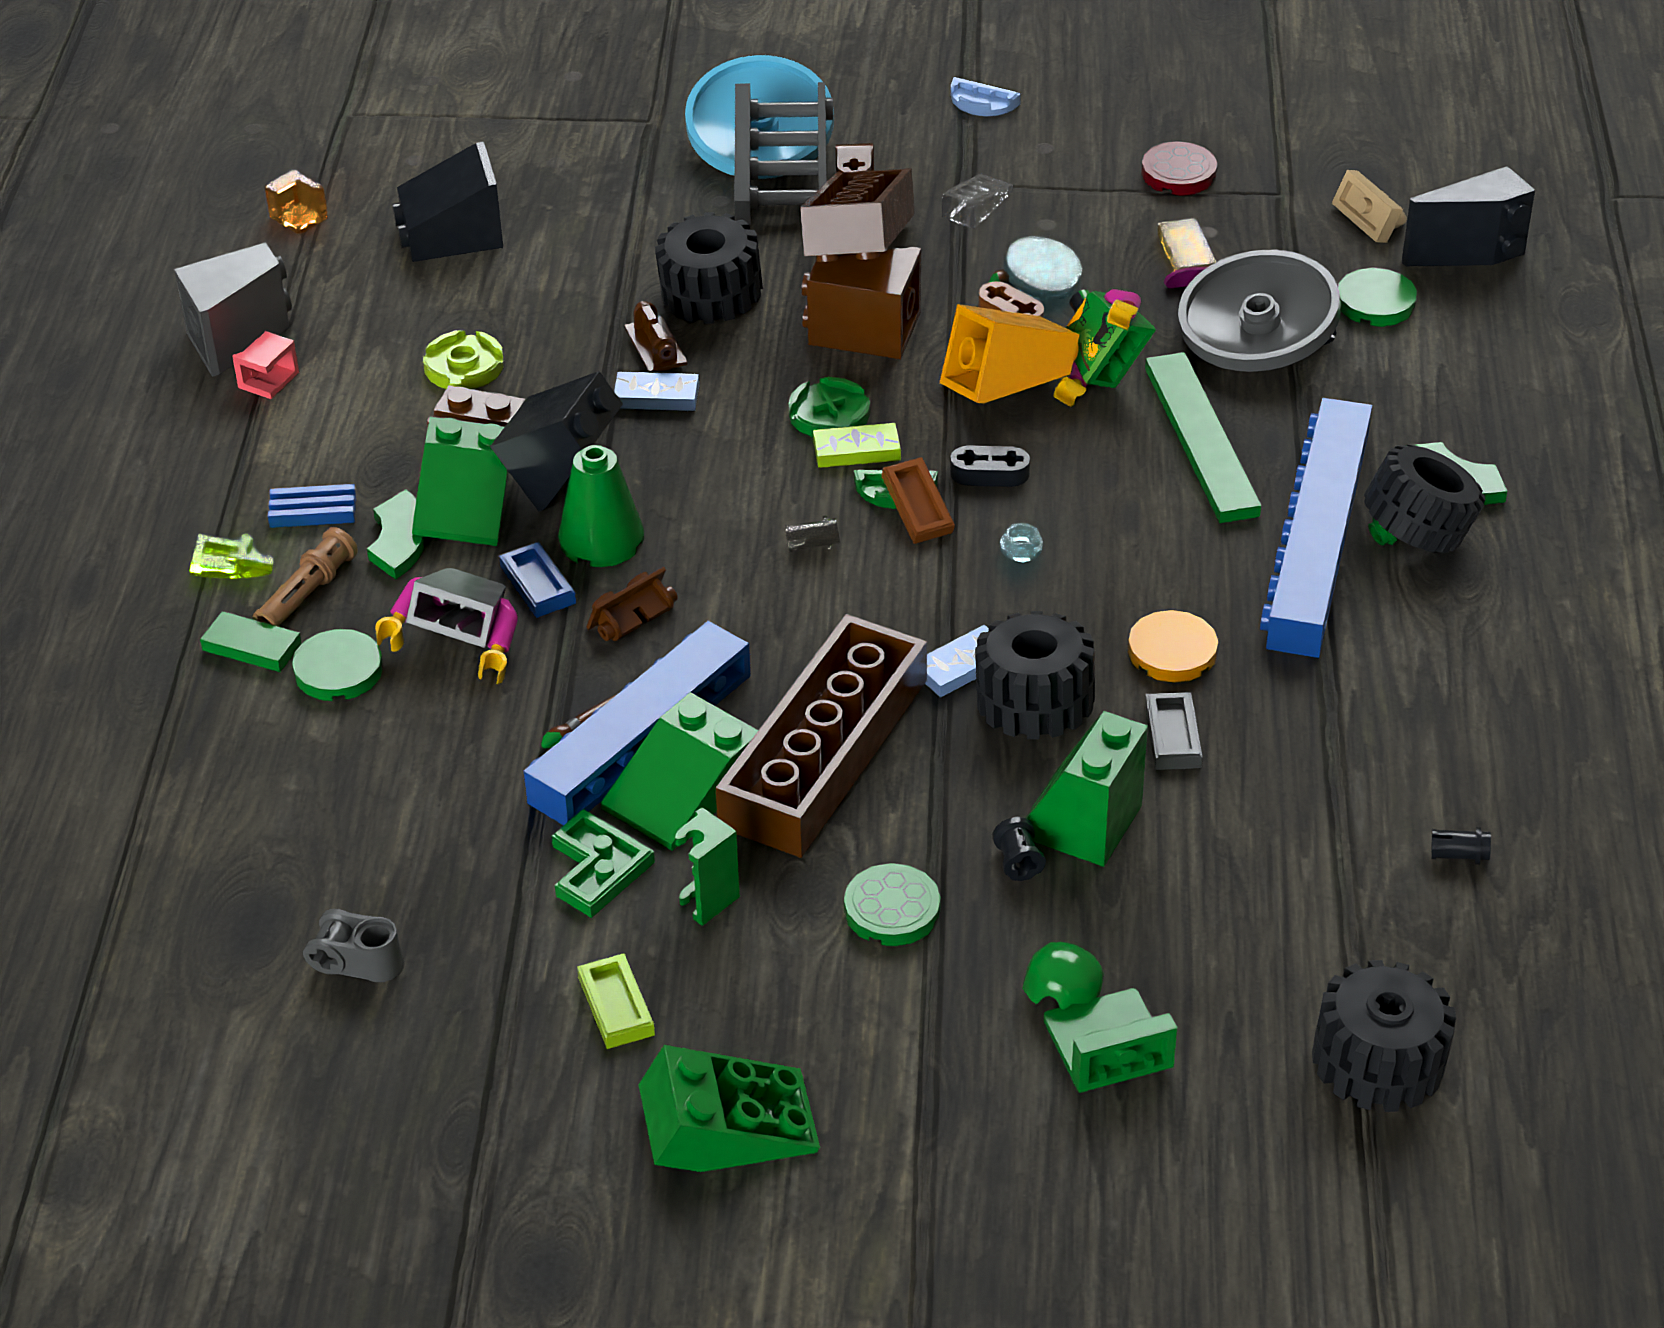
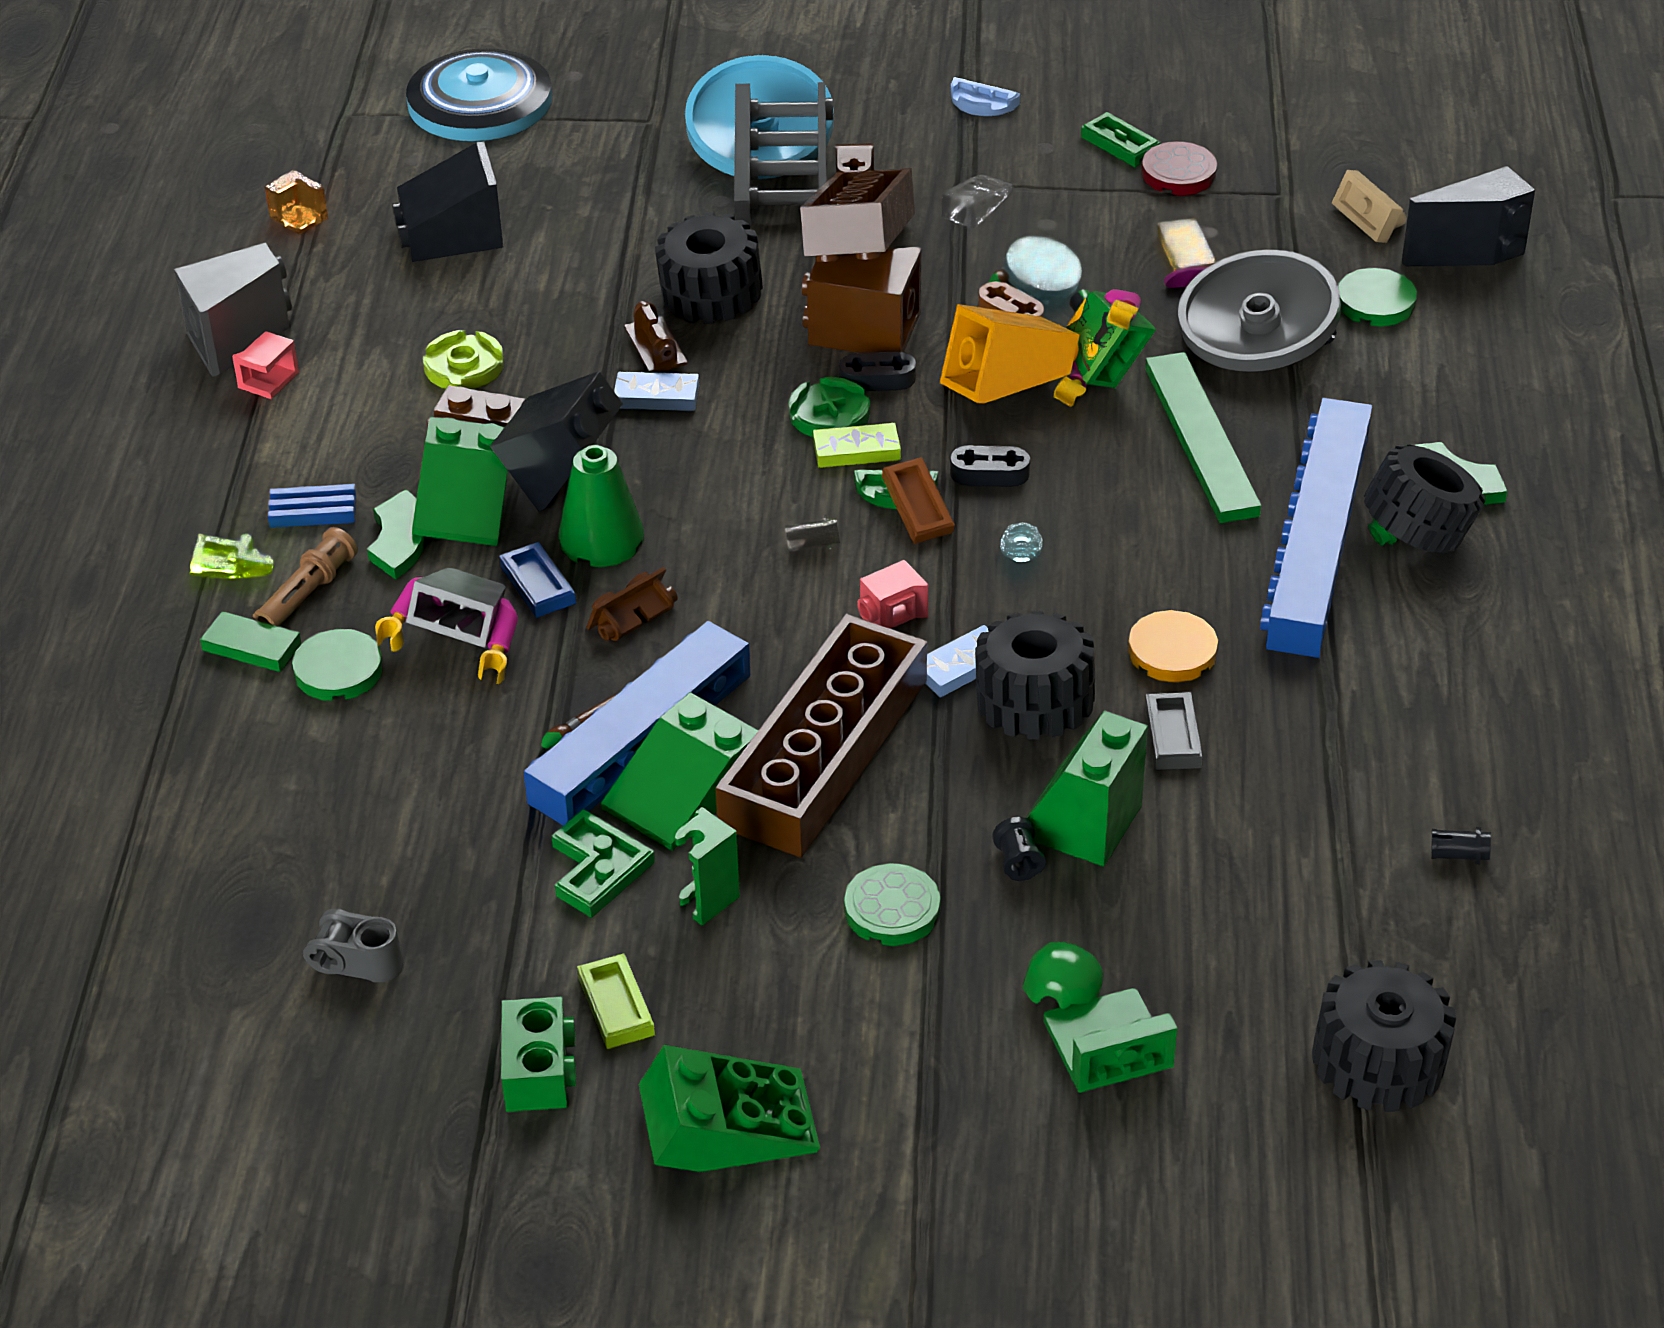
none -> dish [406,48,552,141]
none -> green brick [501,997,576,1112]
none -> black beam [839,352,916,391]
none -> coral window [857,560,928,629]
none -> green tile [1081,112,1161,168]

